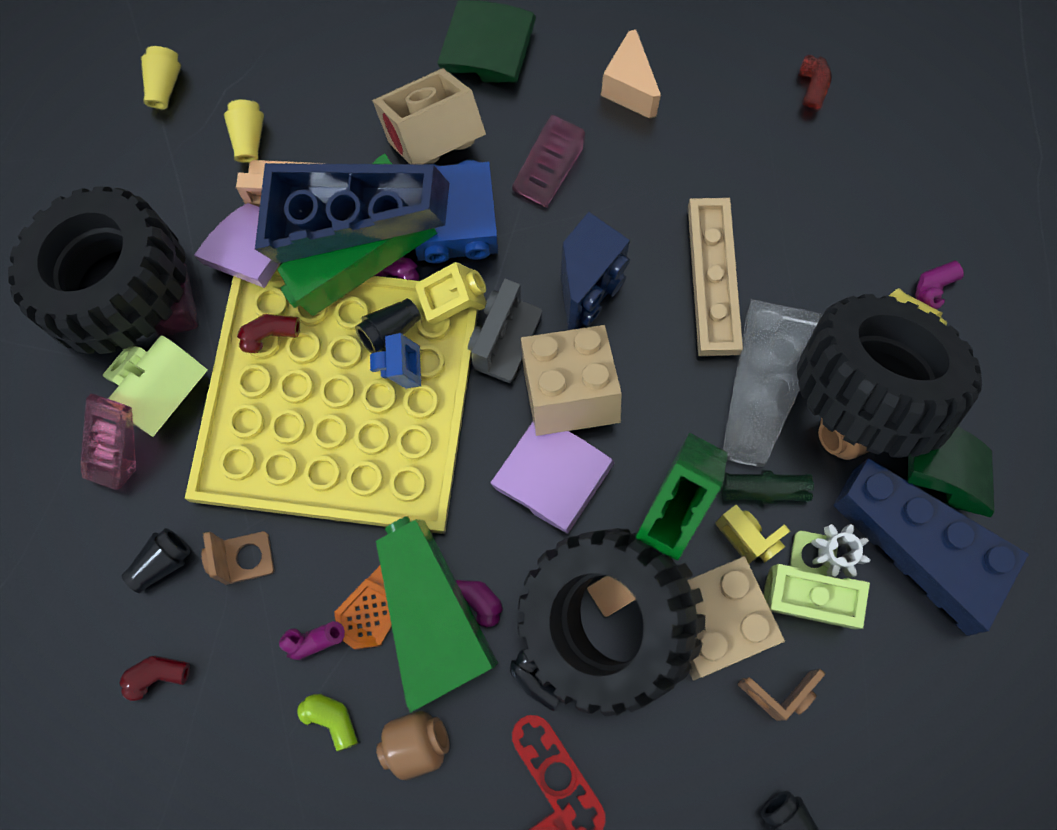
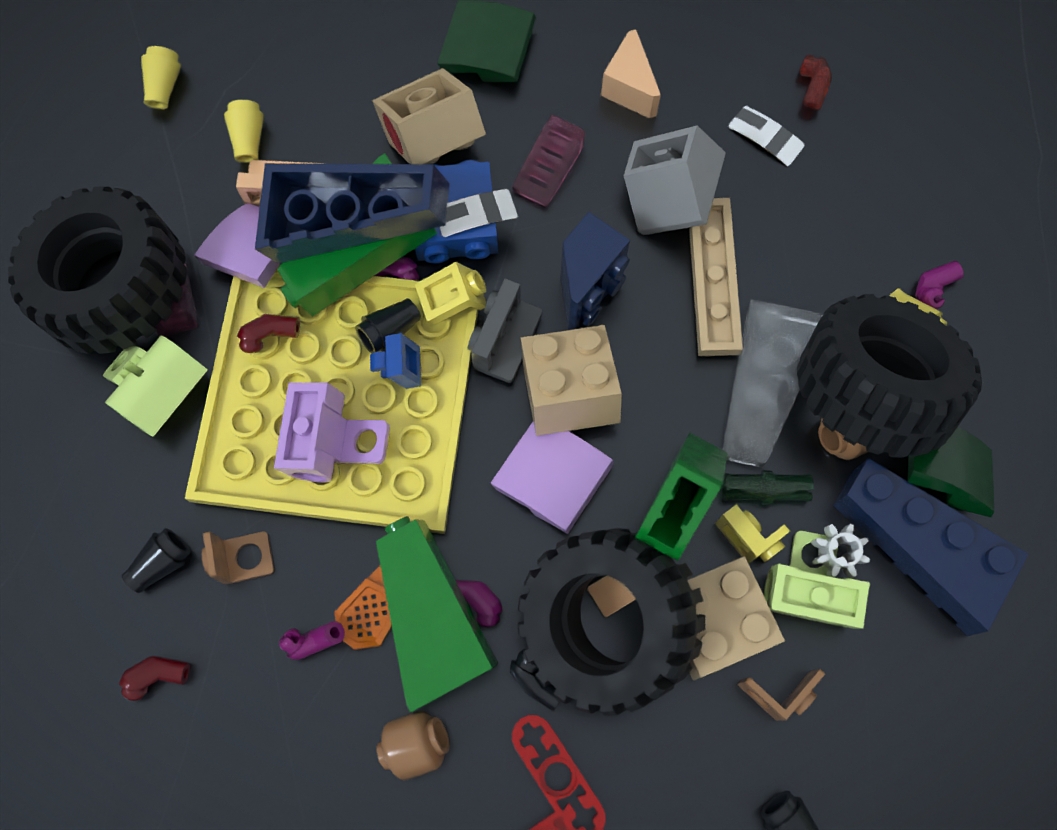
clear pink slope [81,393,136,489] -> none
lime arm [297,694,358,752] -> none
none -> lavender piece [274,383,390,482]
none -> white sticker [440,189,518,237]
none -> light grey slope [624,126,726,235]
none -> white sticker [729,106,804,166]

